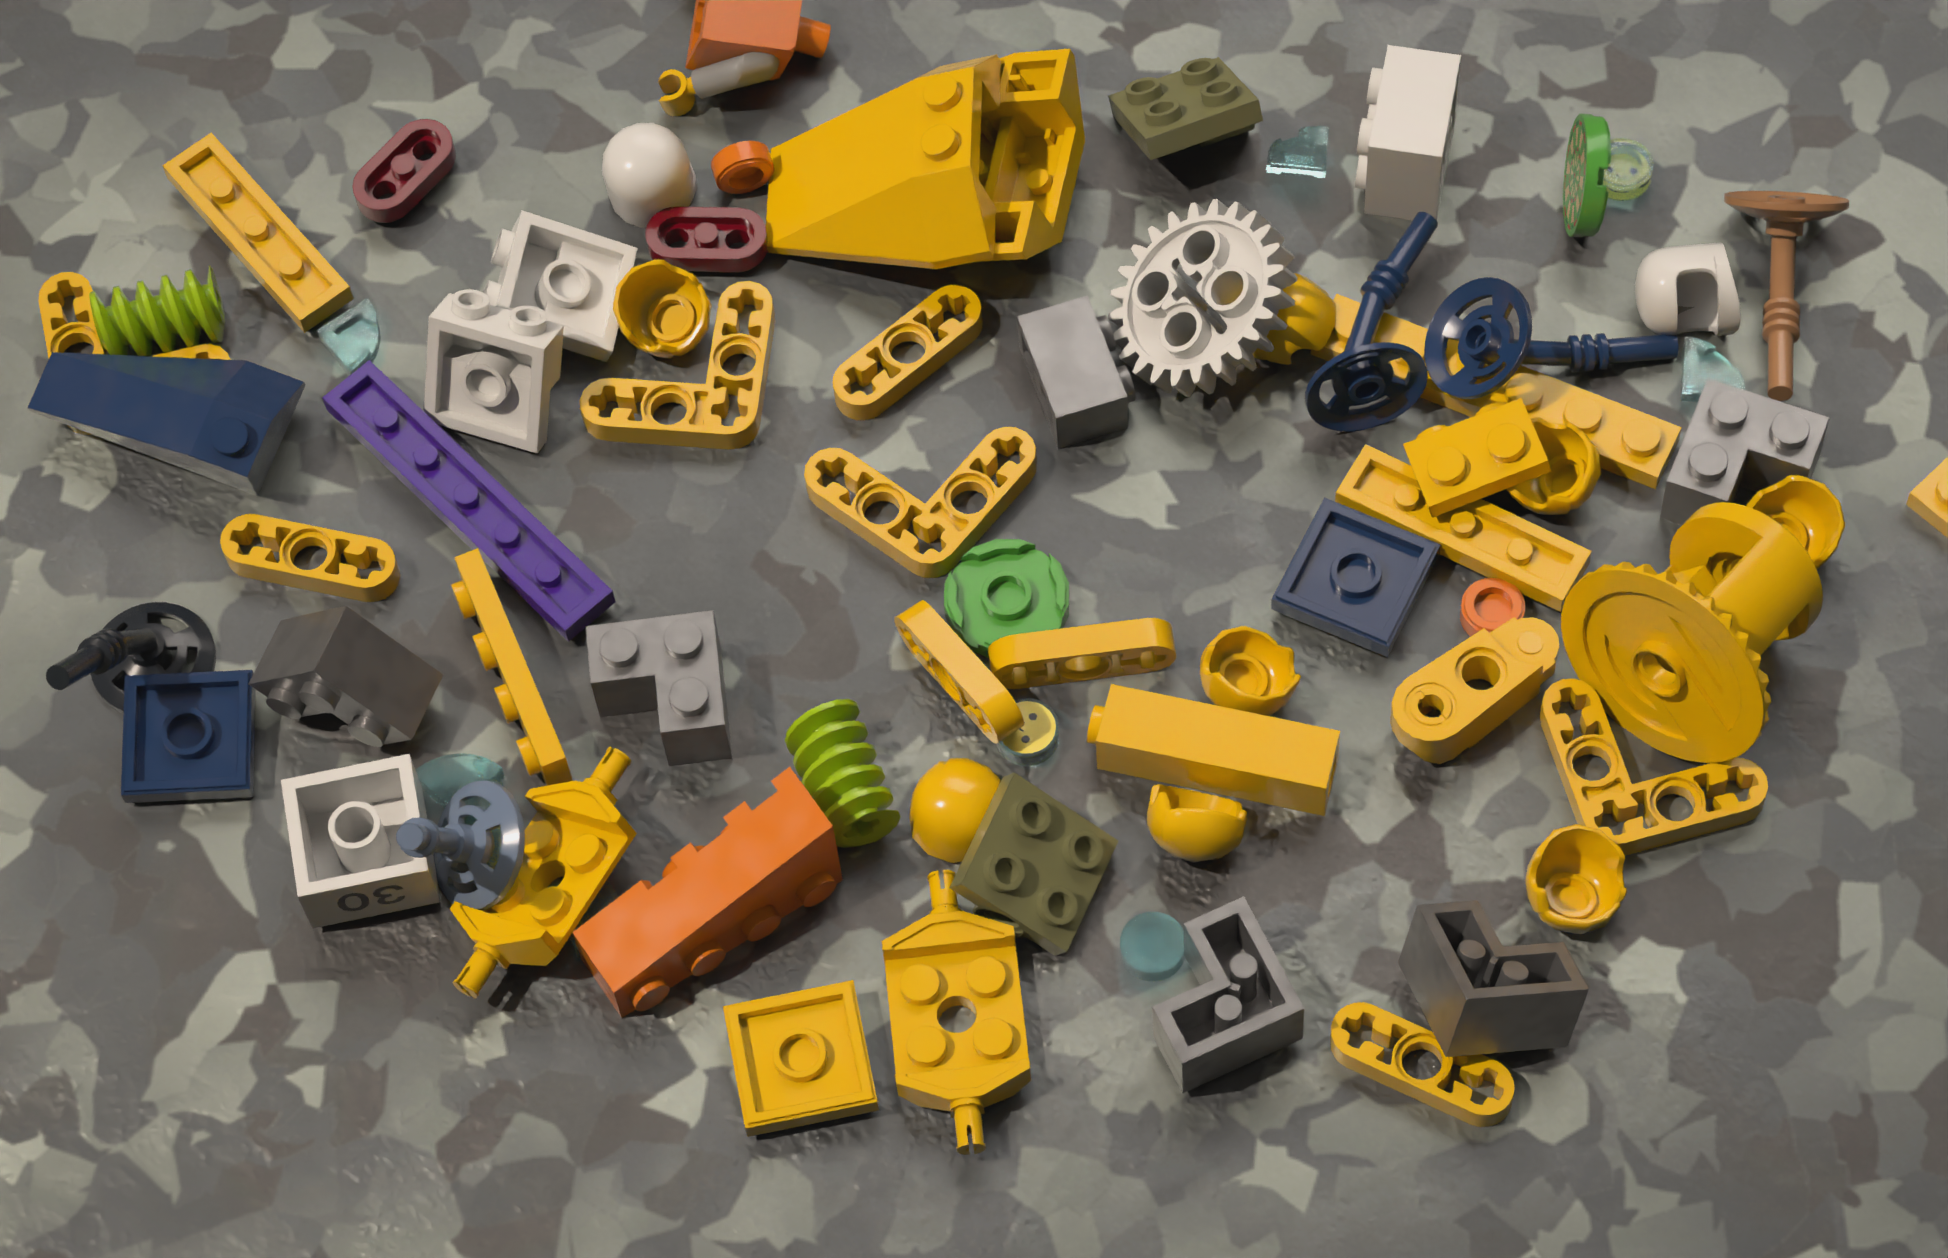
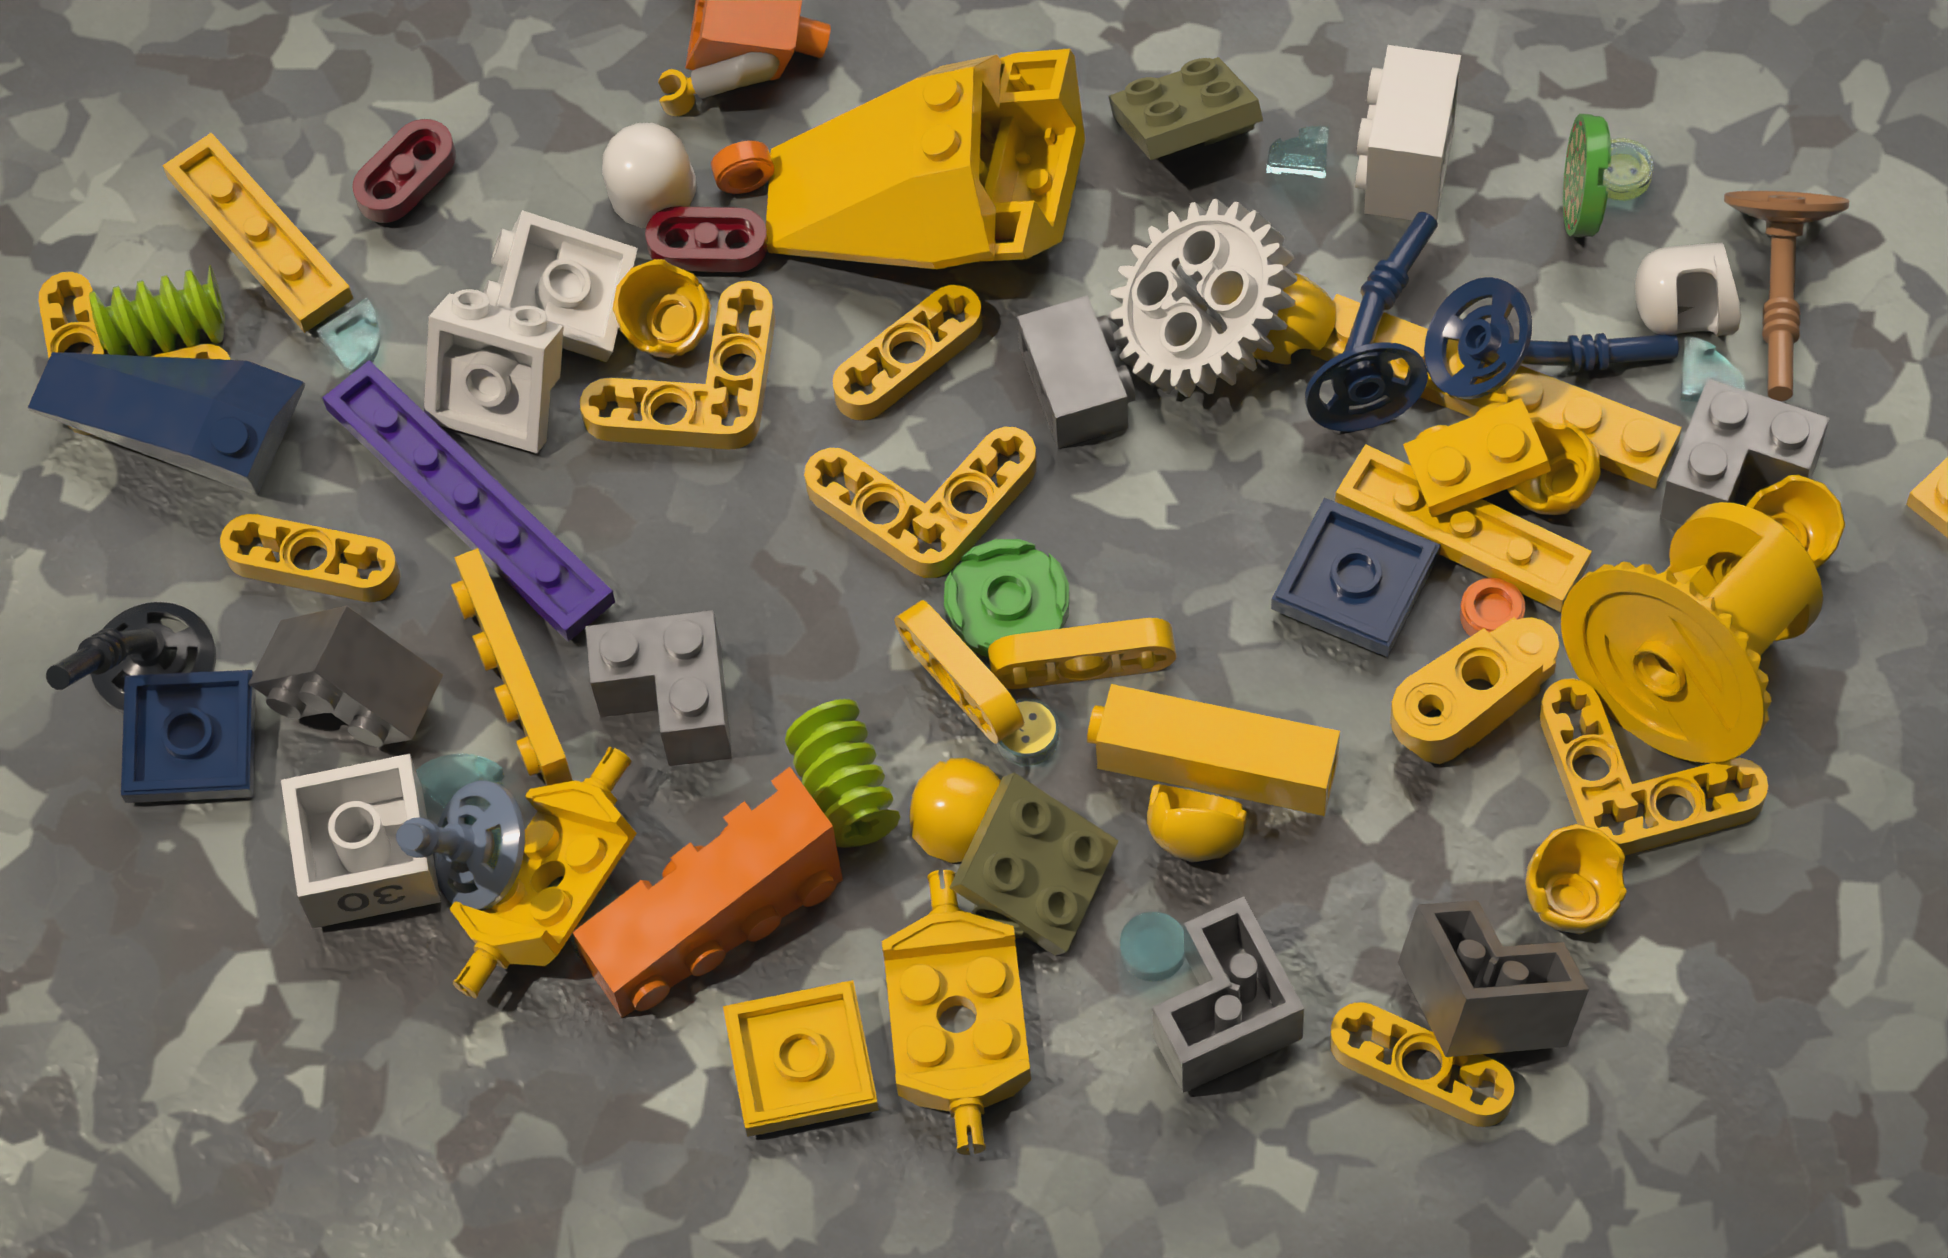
yellow hair [1200,626,1301,716] -> none

